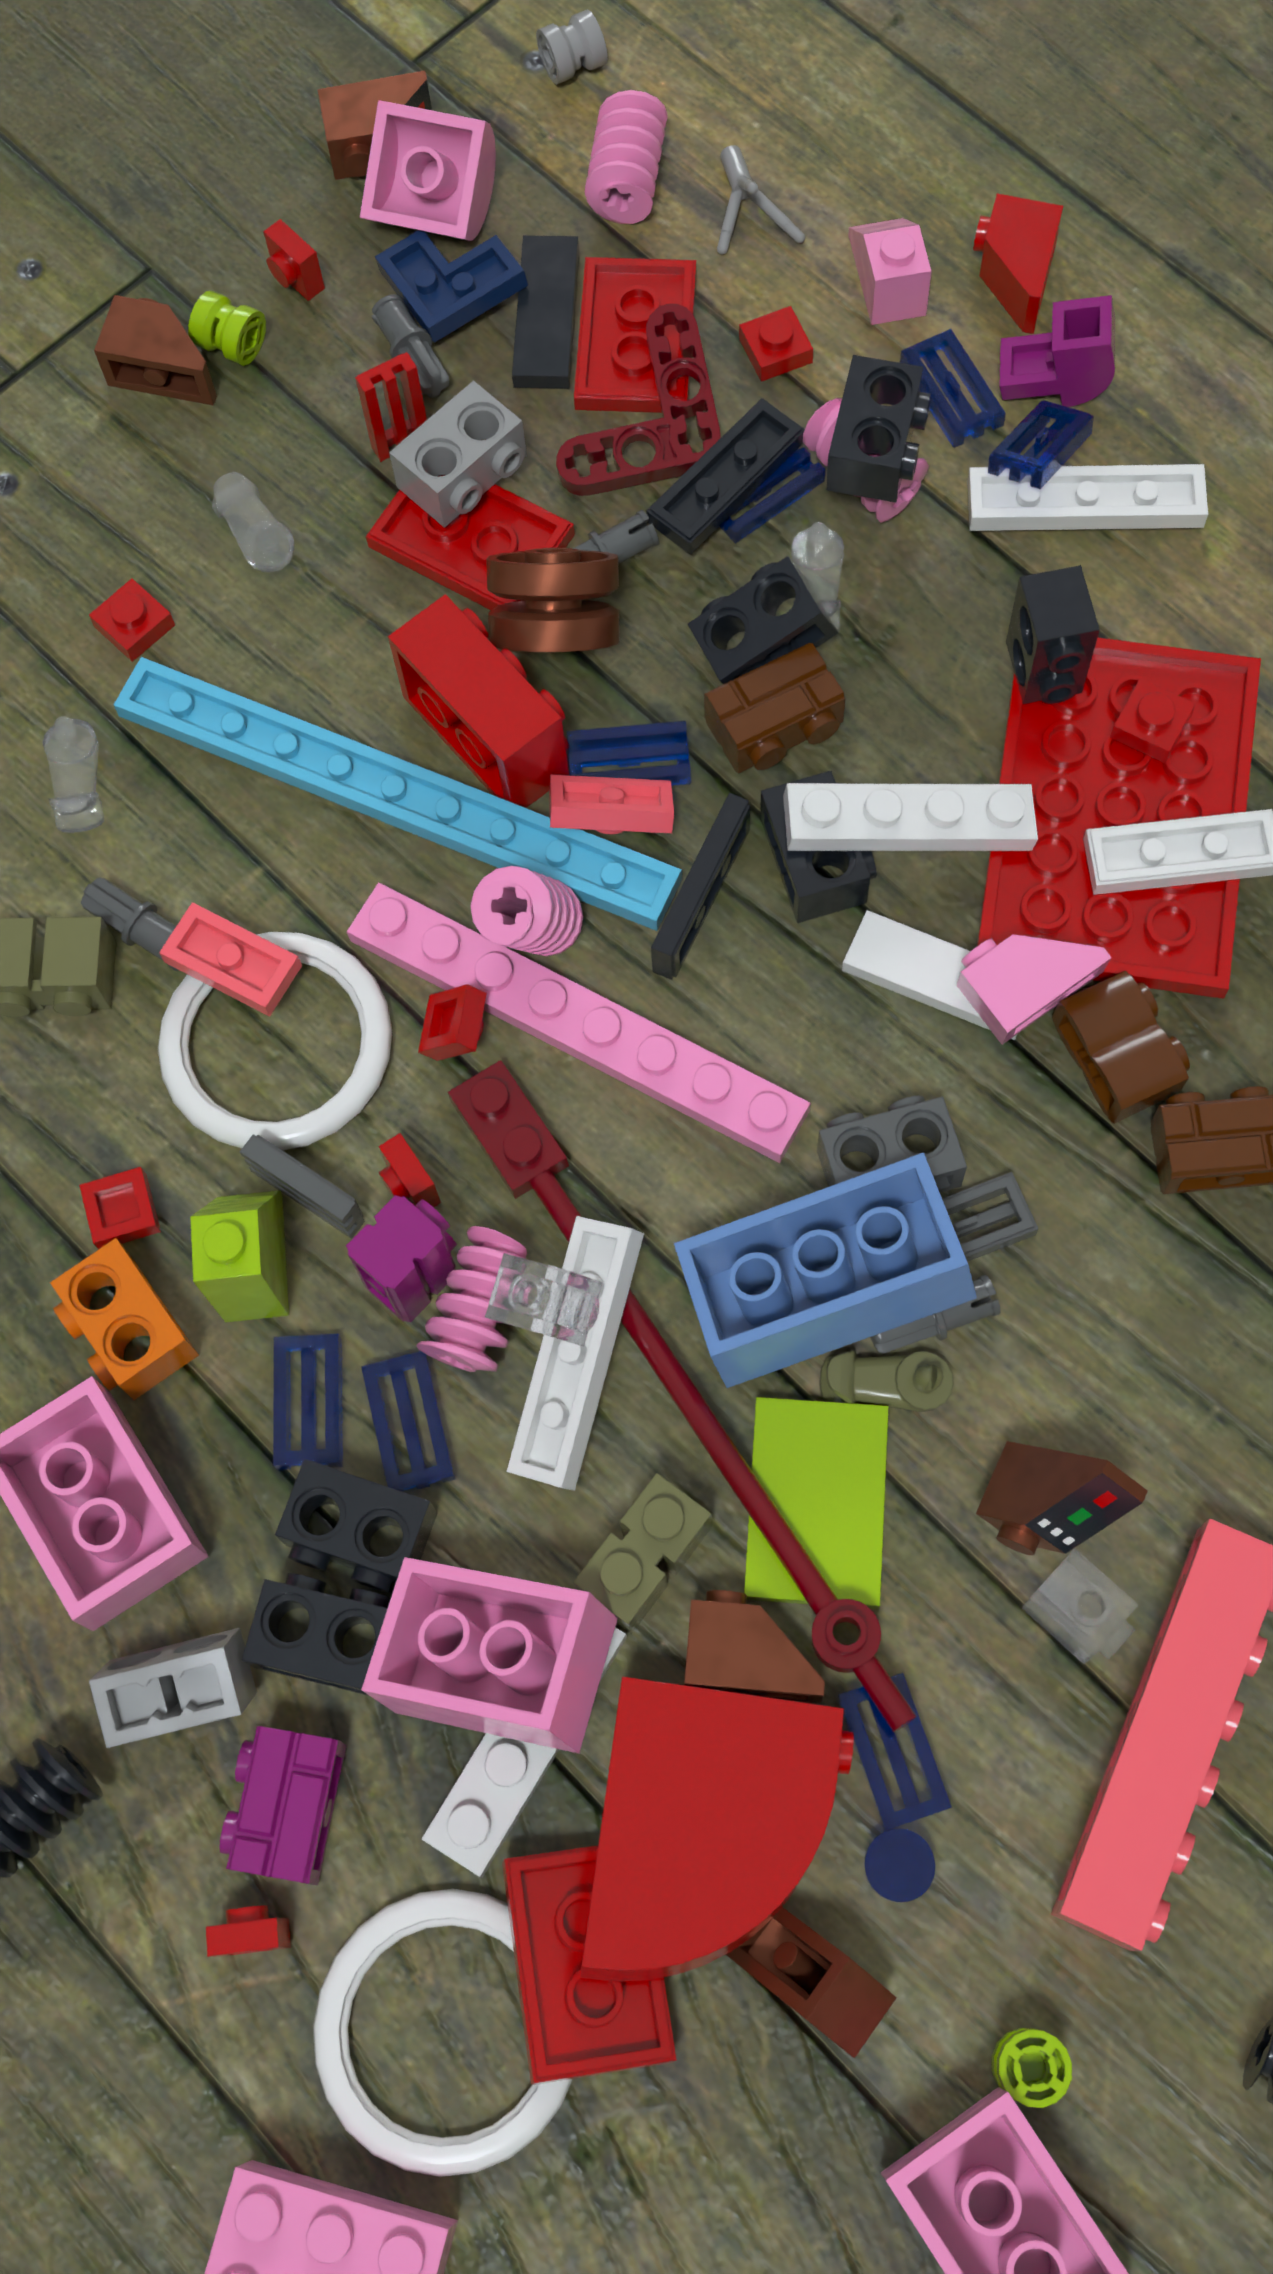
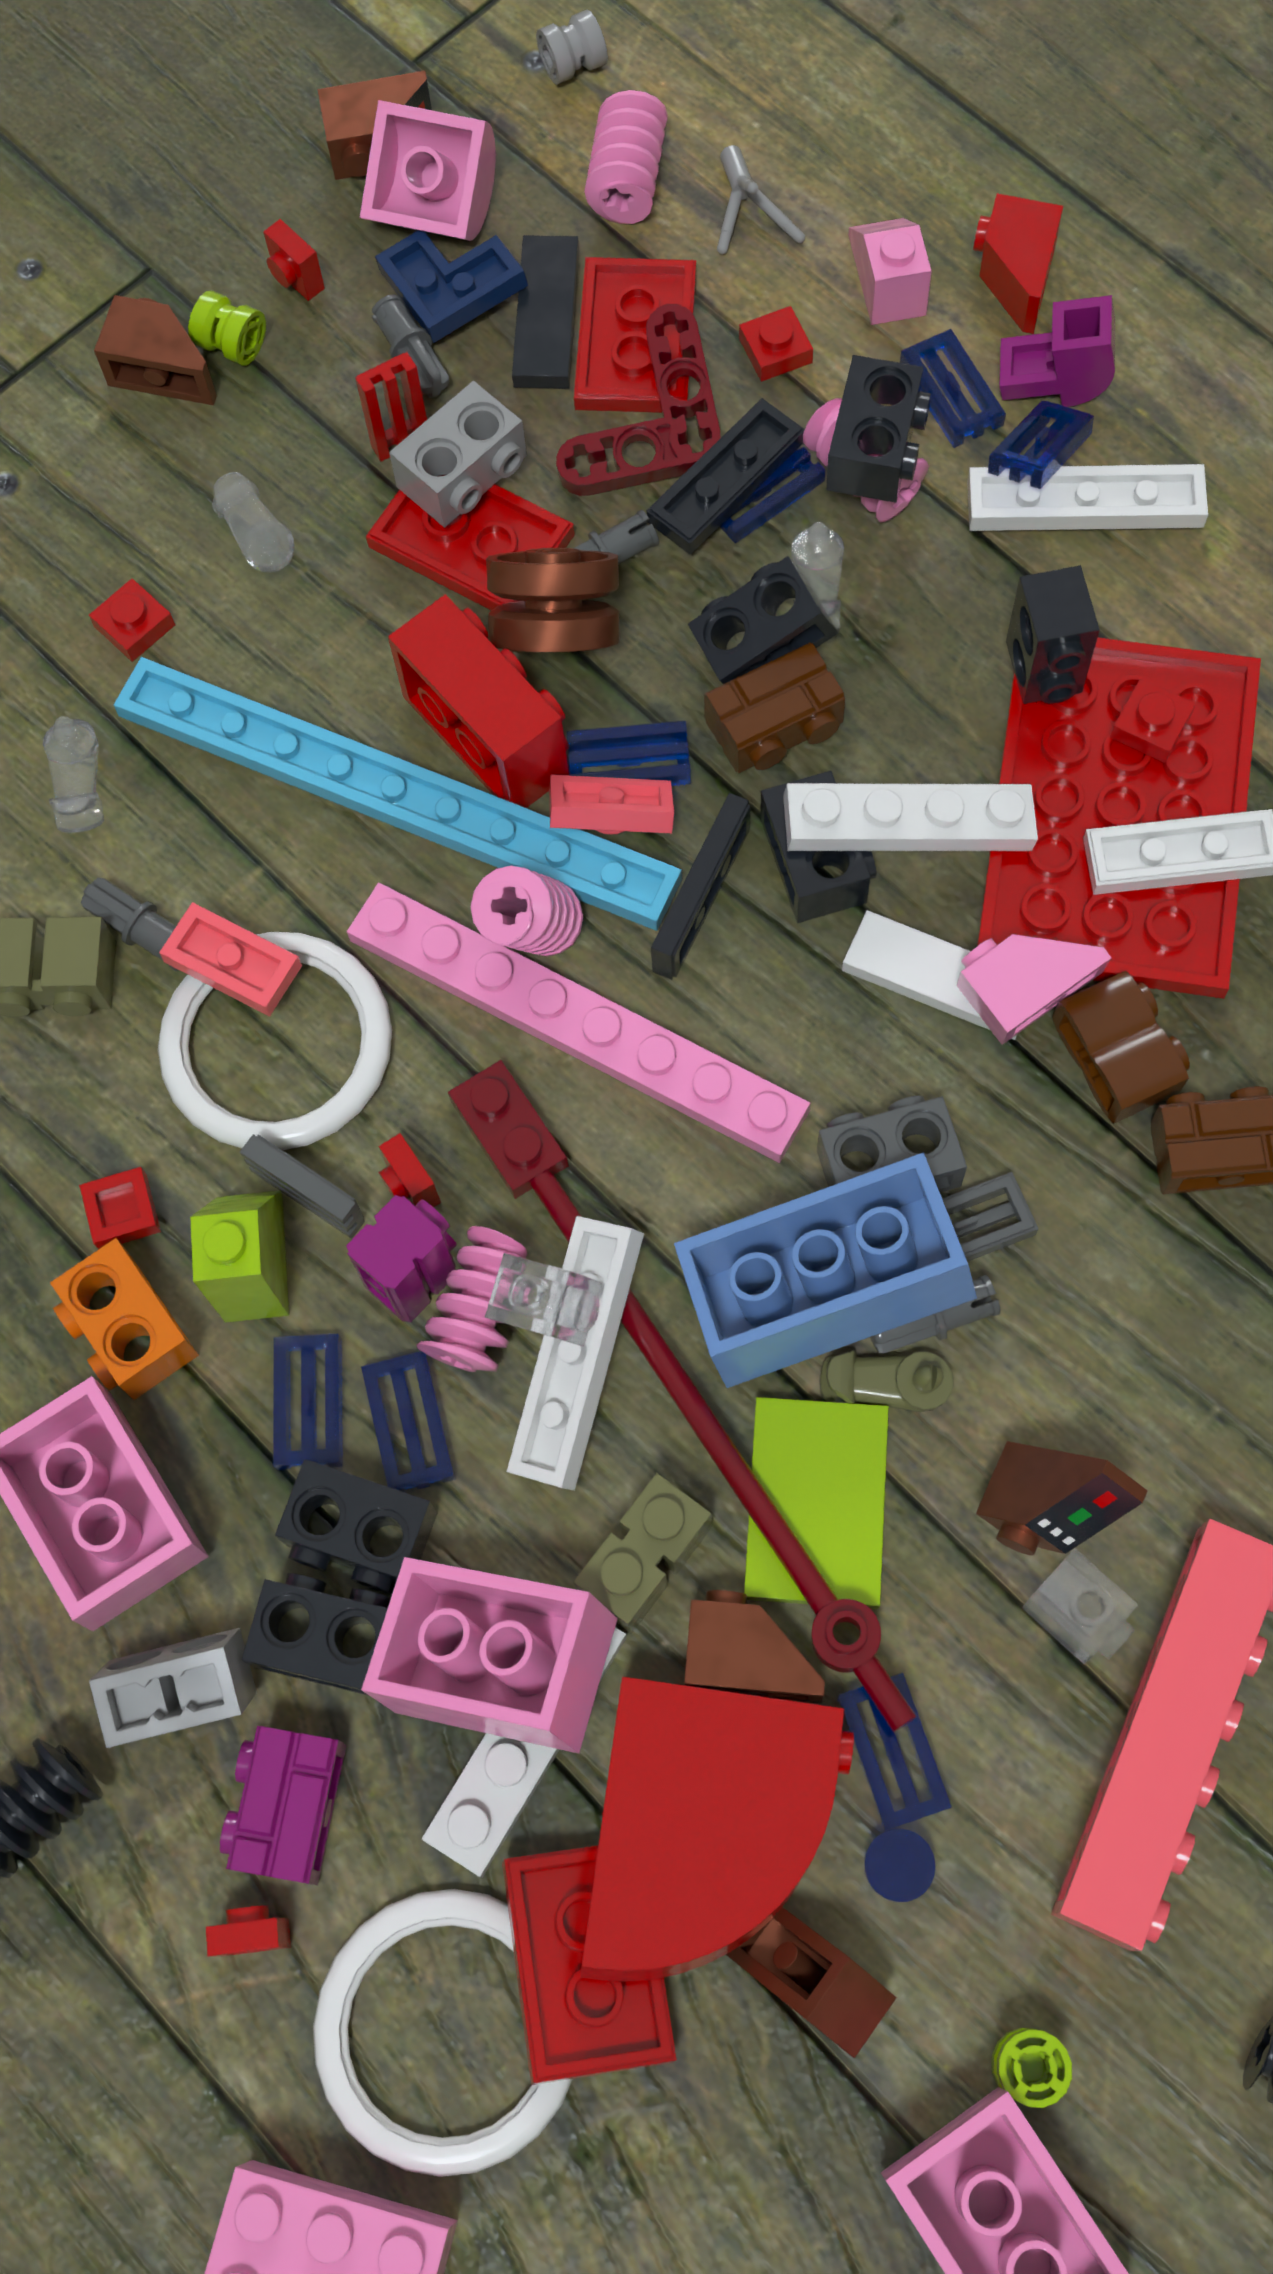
red plate [418,984,487,1061] -> none

